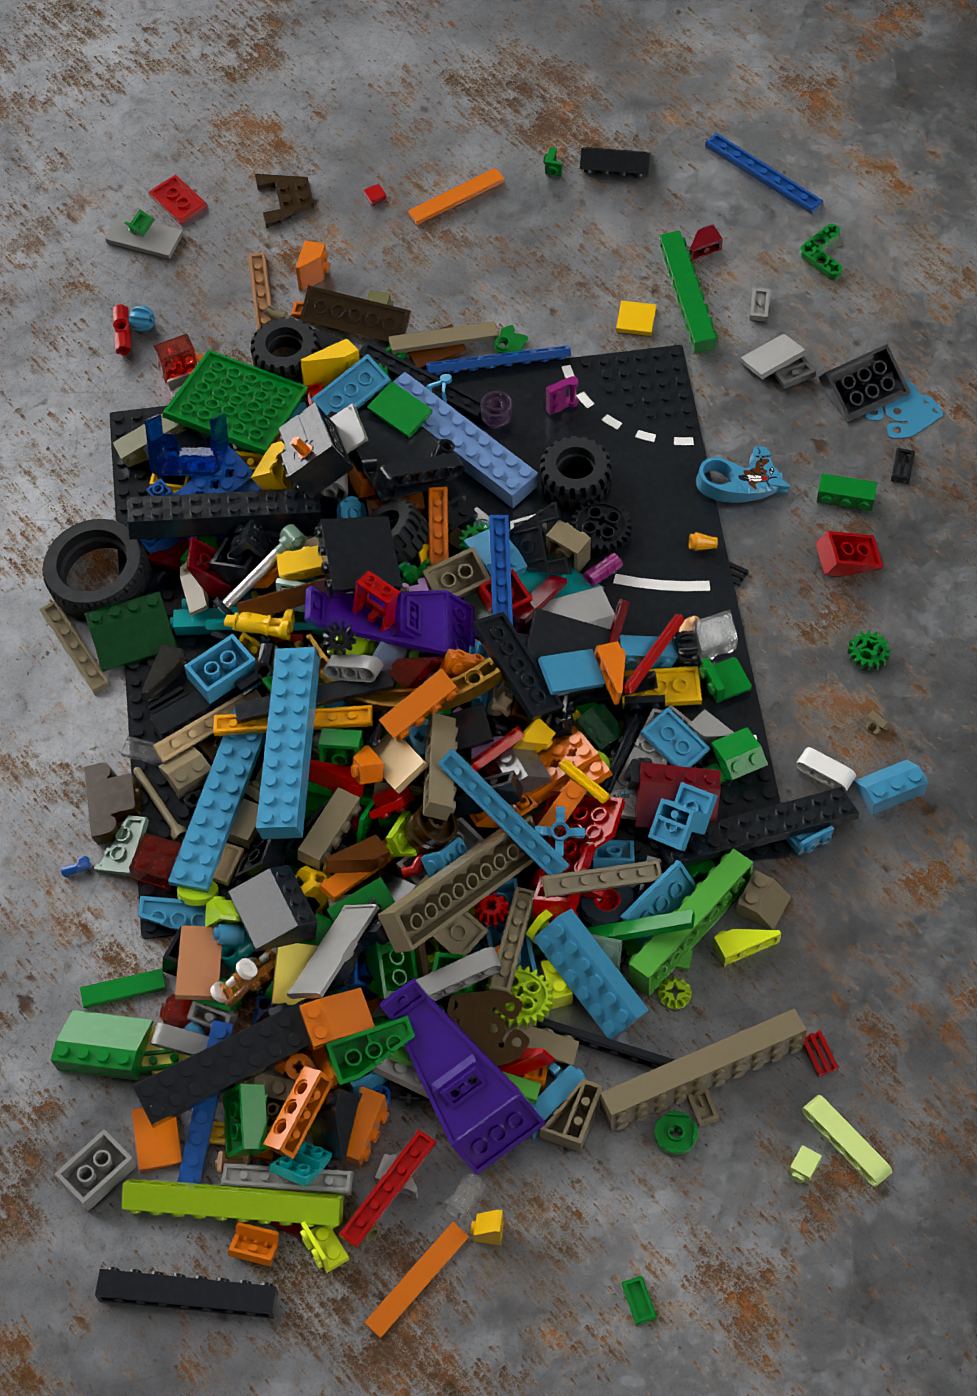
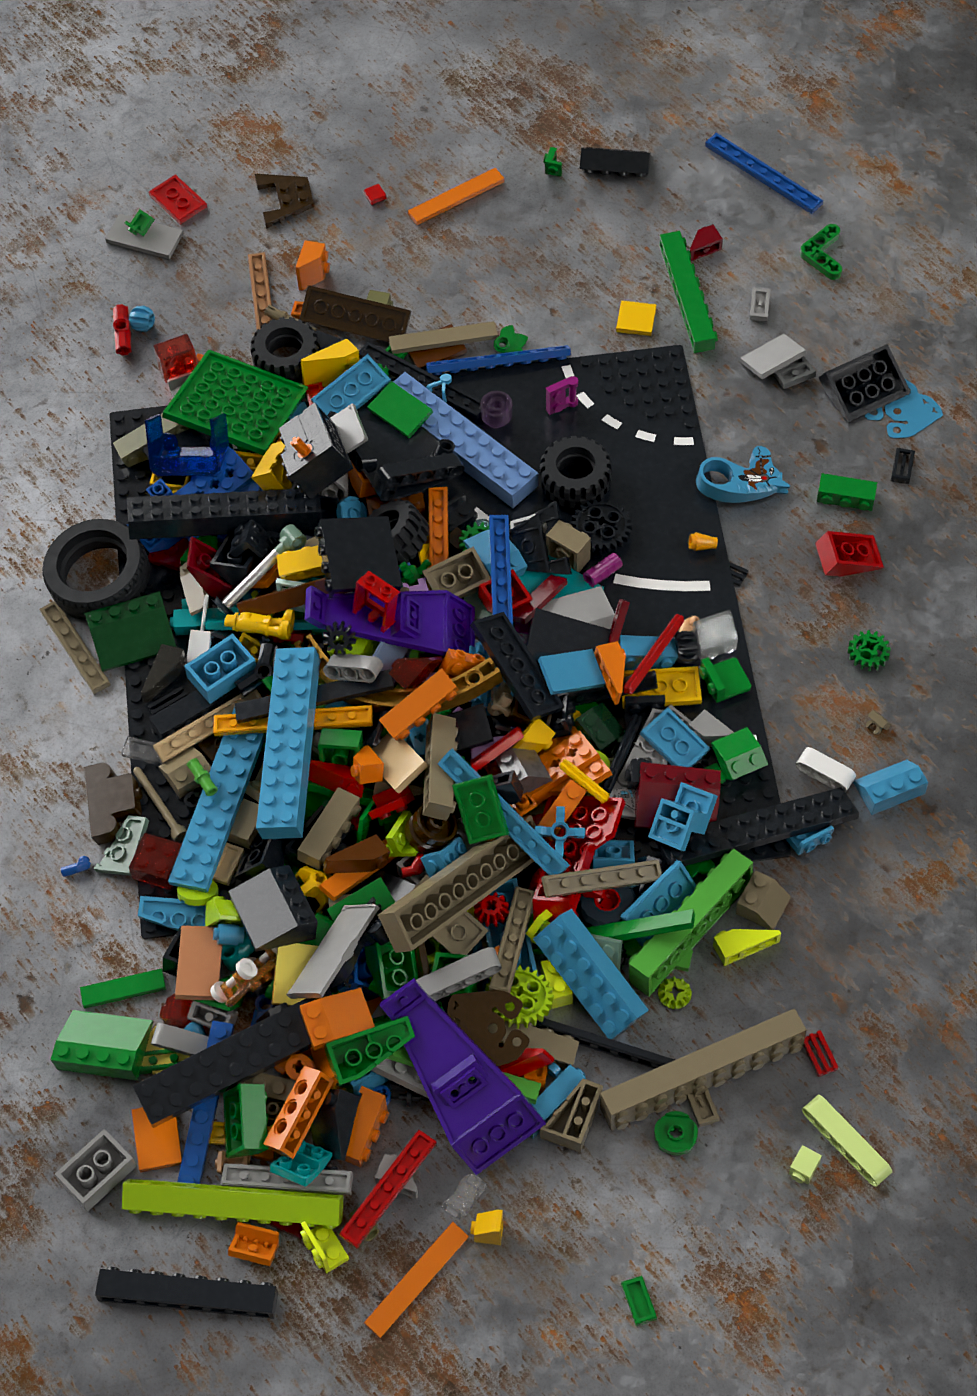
none -> white piece [186,594,212,663]
none -> bright green pin [187,758,218,796]
none -> green tile [452,774,509,845]

